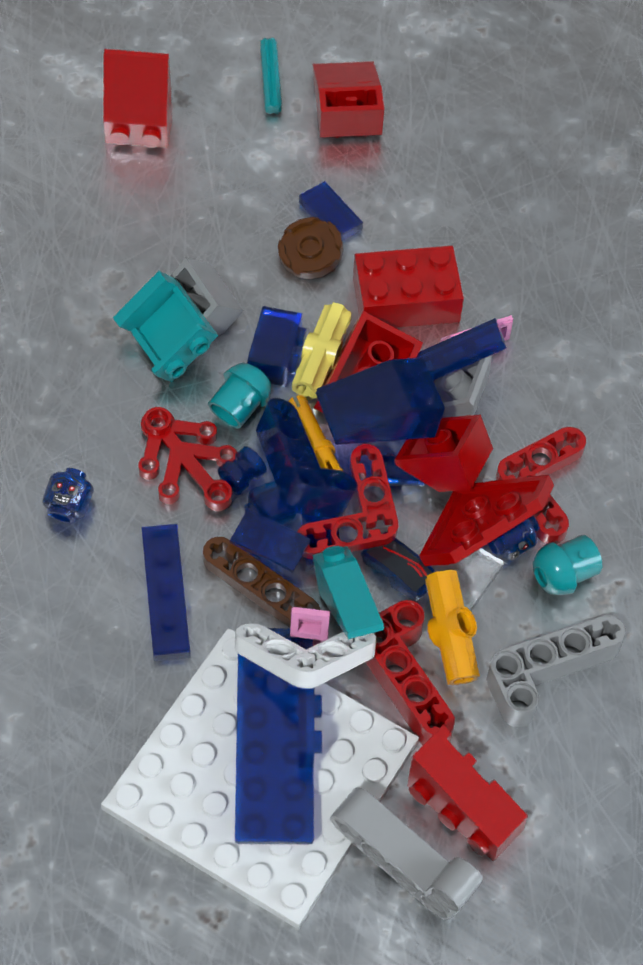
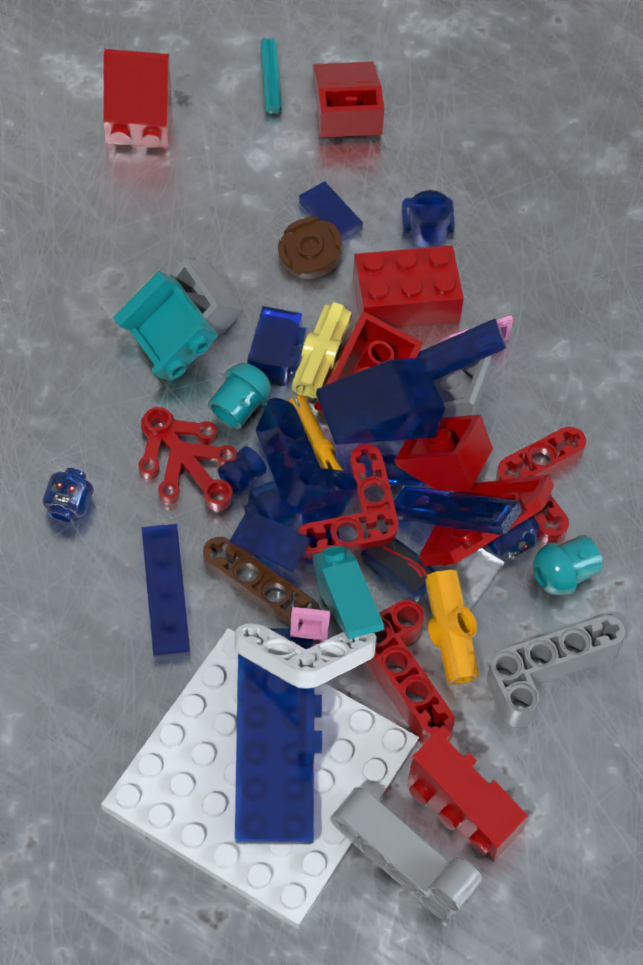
none -> clear blue tile [393,486,522,536]
none -> clear blue piece [401,190,455,247]

